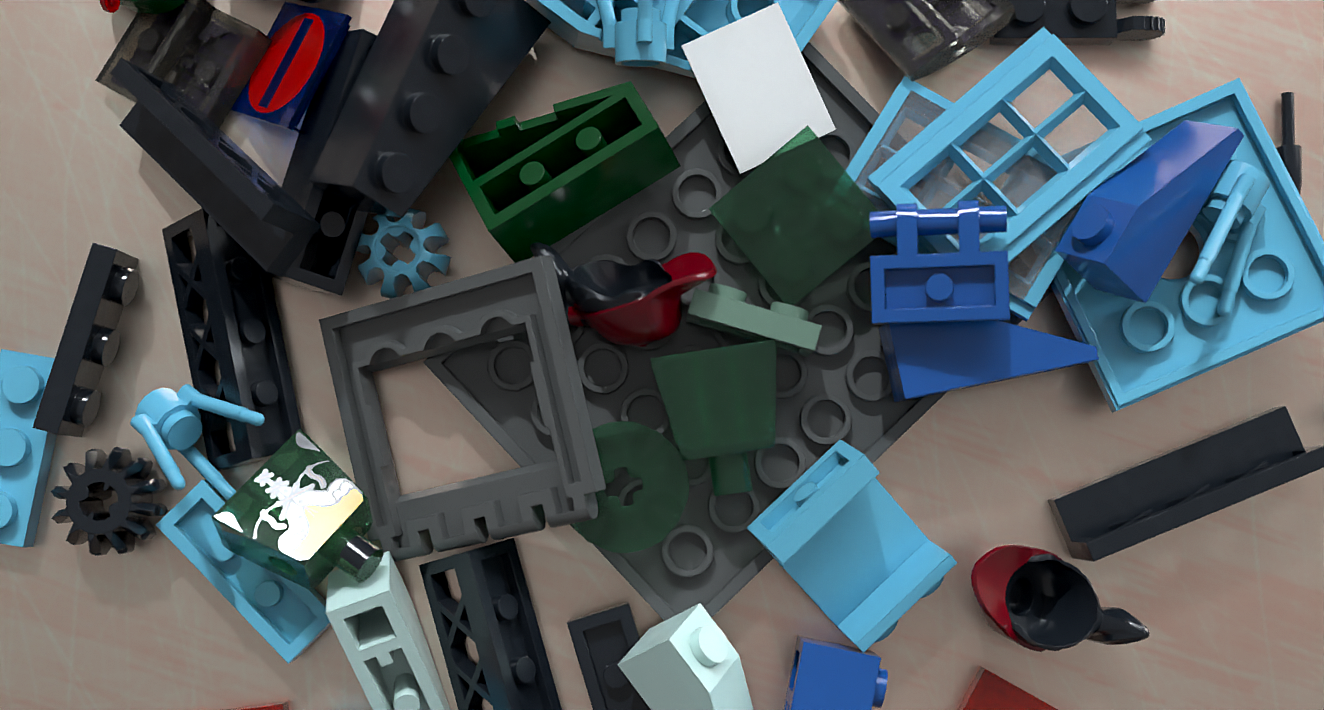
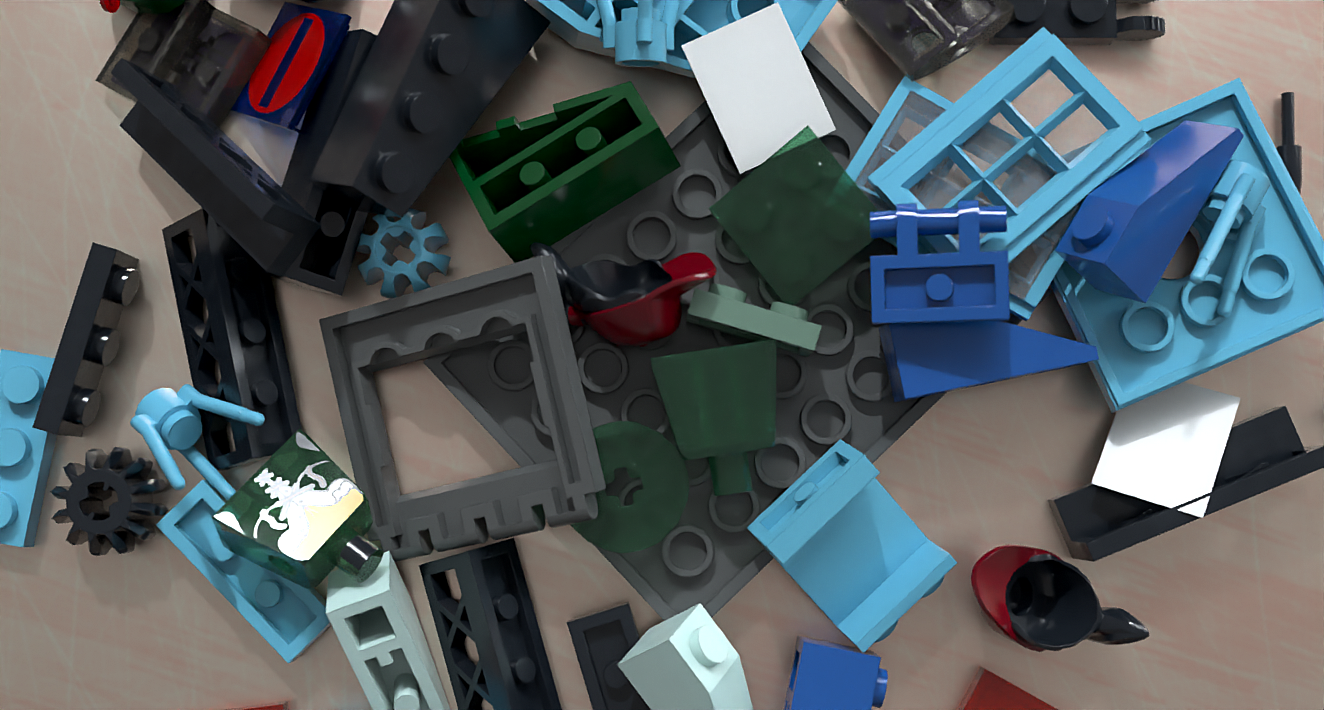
none -> white sticker [1091,382,1240,518]

